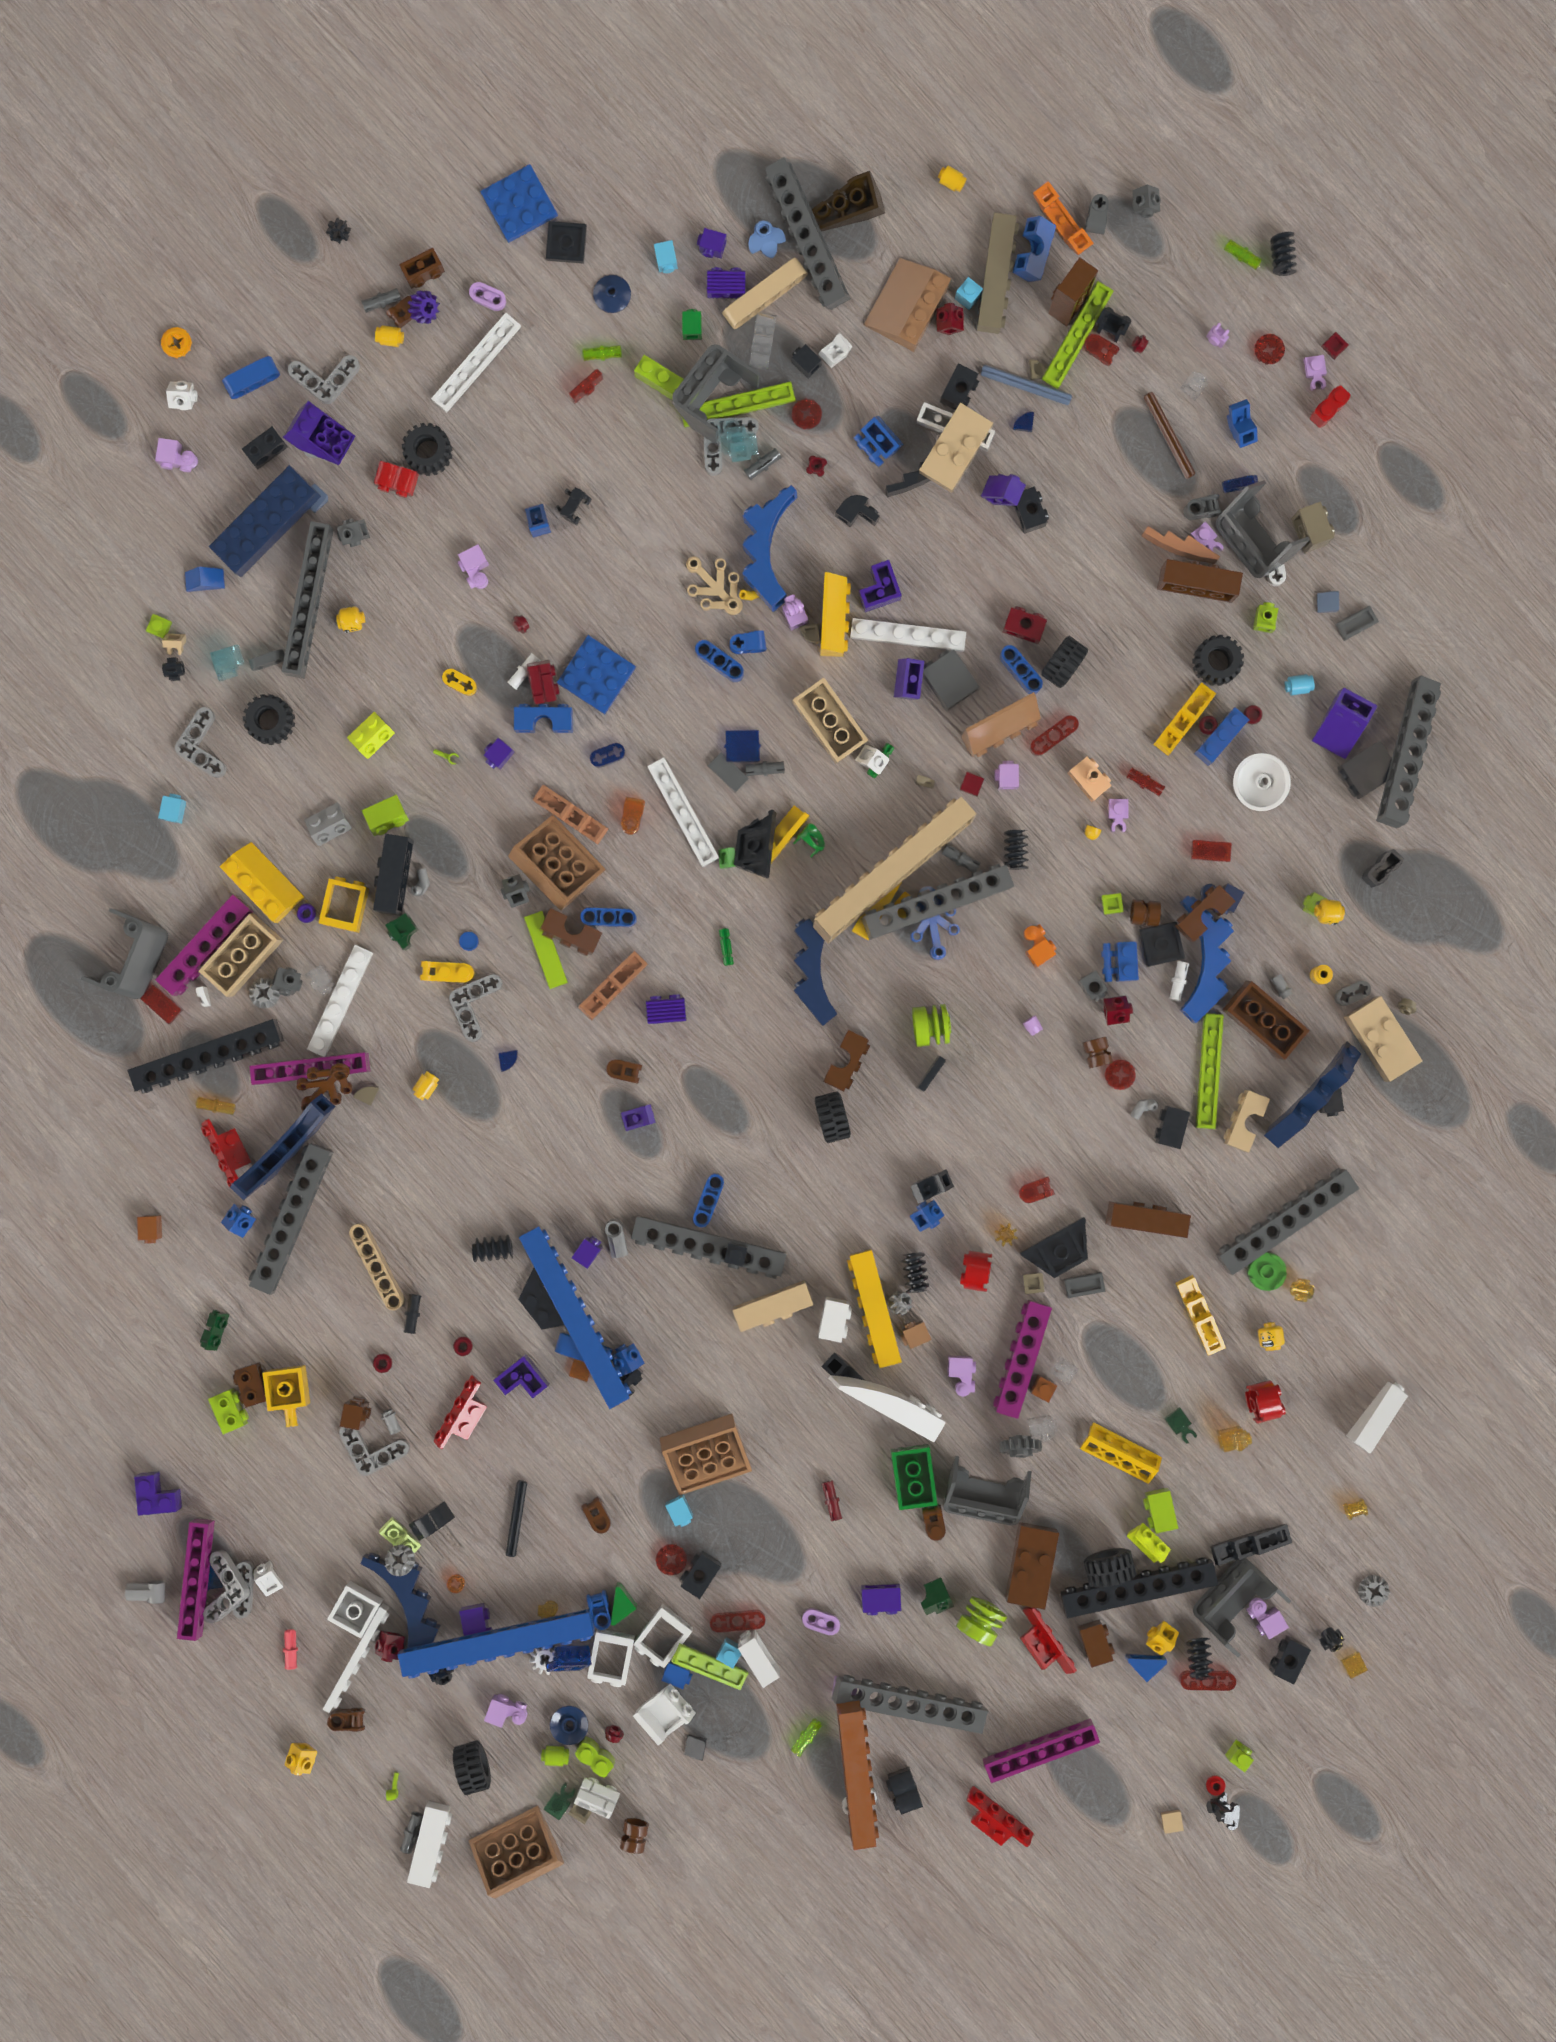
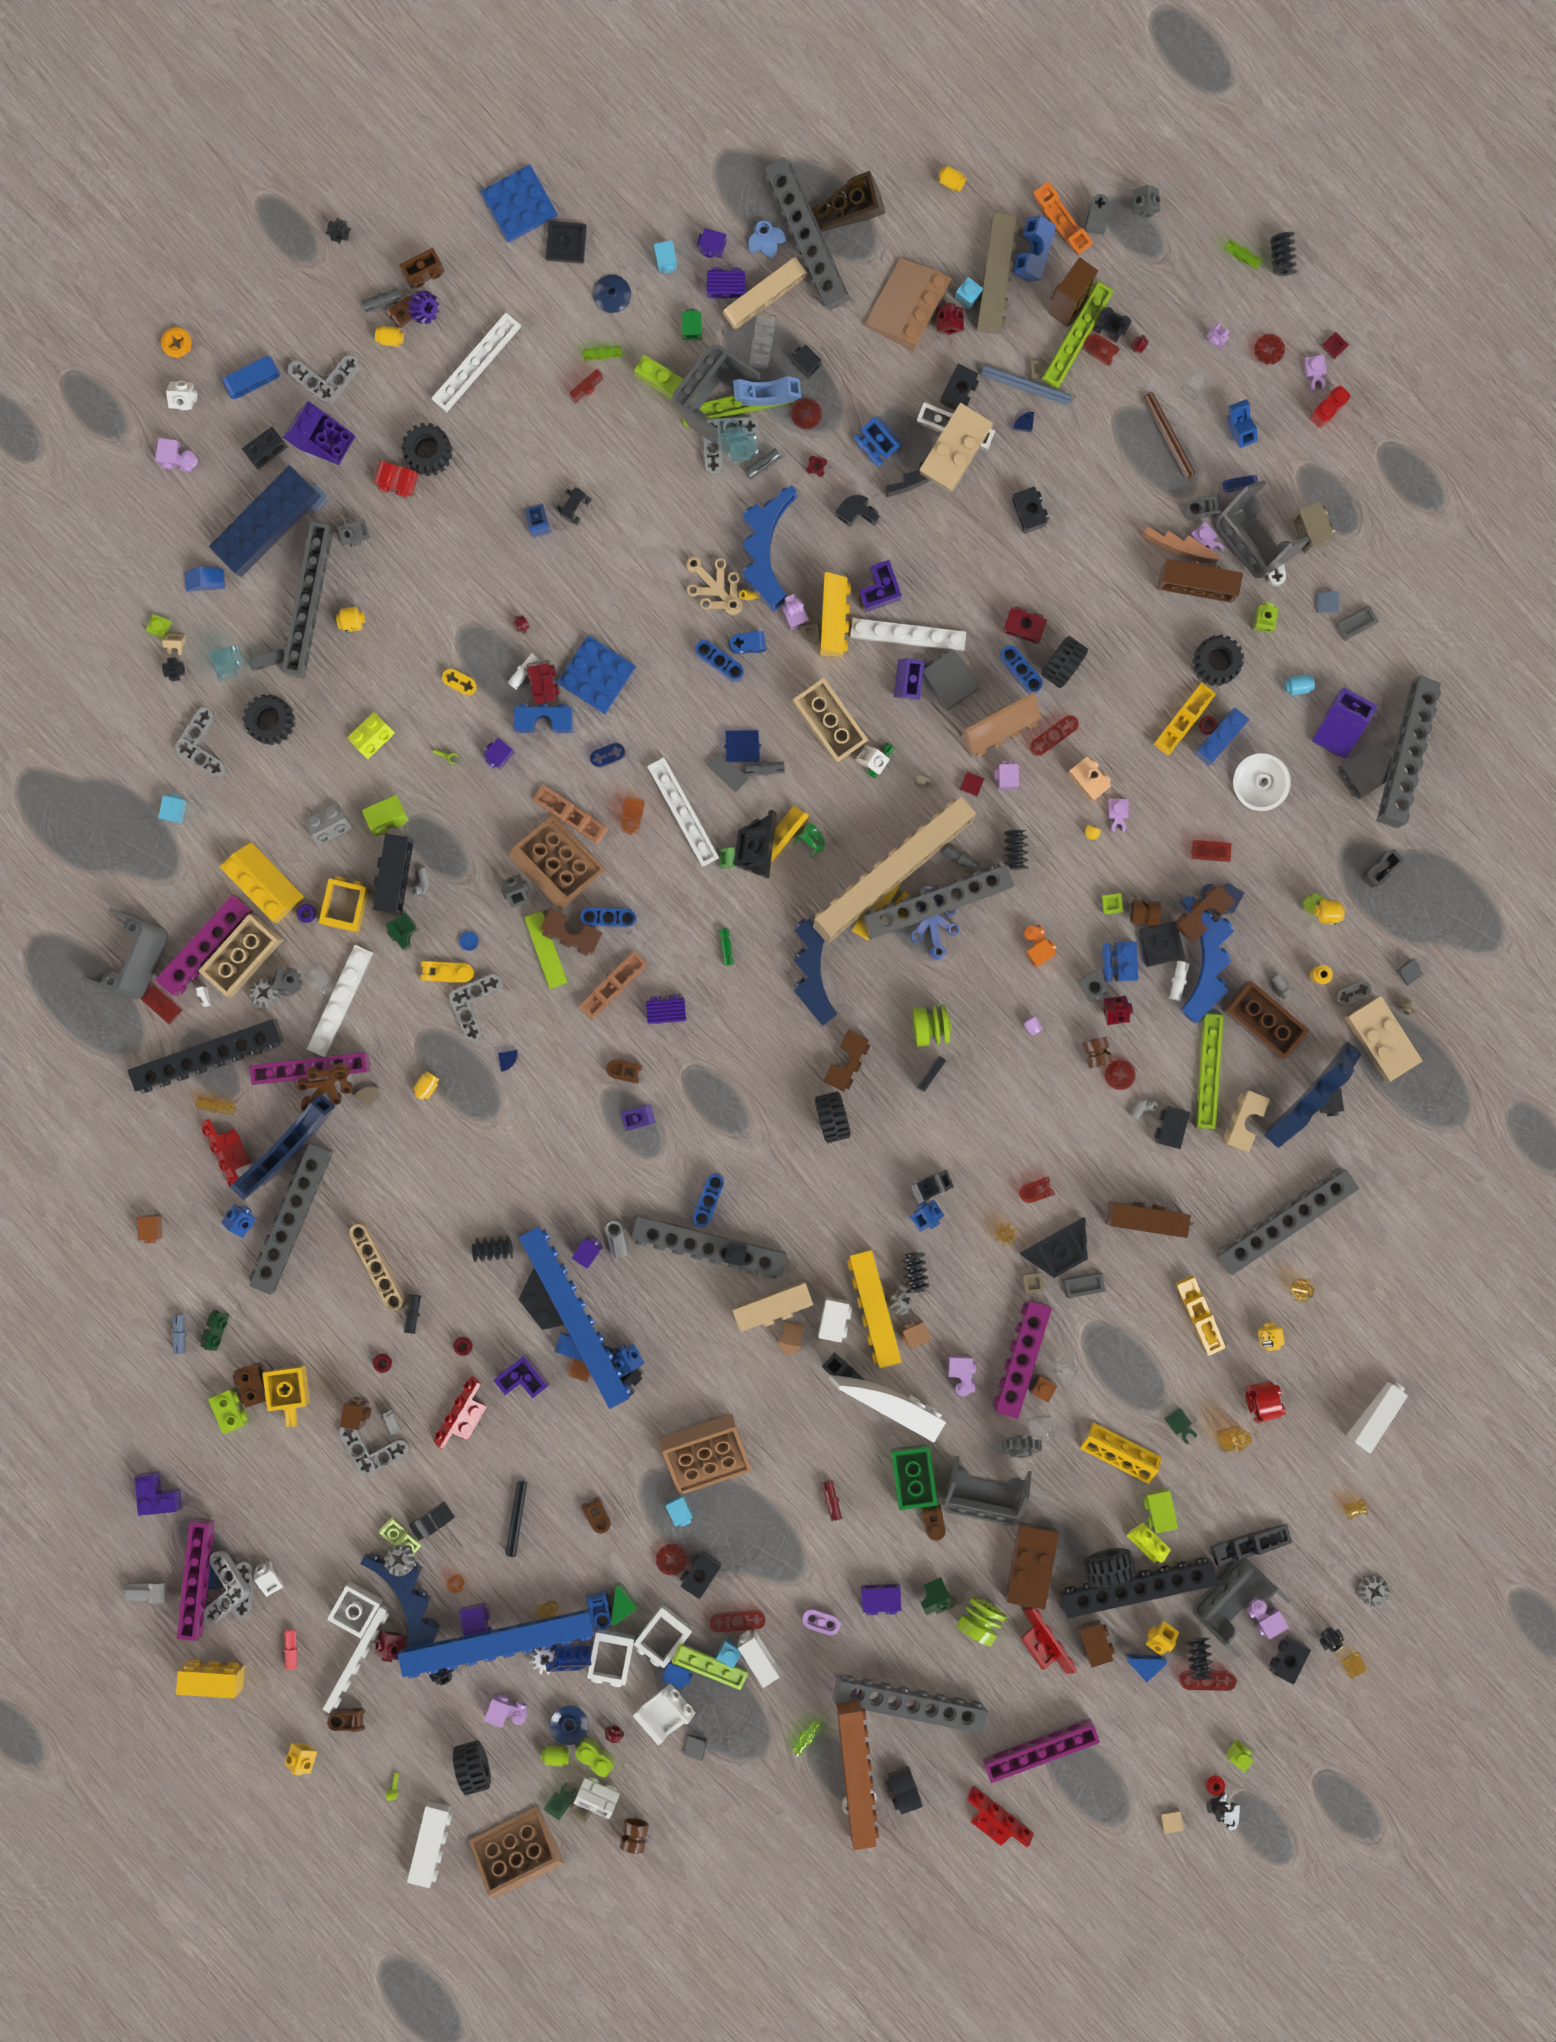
dark grey pin [400,1812,423,1854] -> none
lavender brick [458,545,489,589] -> none
lavender plate [469,282,506,311] -> none
white bracket [818,333,852,368] -> none
red brick [960,1250,992,1292] -> none
dark purple brick [981,474,1026,506] -> none
clear red pin [1126,767,1165,796] -> none
dark red plate [1243,705,1263,725] -> none
bright green tile [1248,1253,1287,1291] -> none
none -> sand blue pin [171,1315,187,1354]
none -> yellow brick [176,1659,245,1698]
none -> medium blue arch [733,376,802,406]
none -> medium nougat tile [779,1322,804,1355]
none -> slope [1396,958,1423,986]

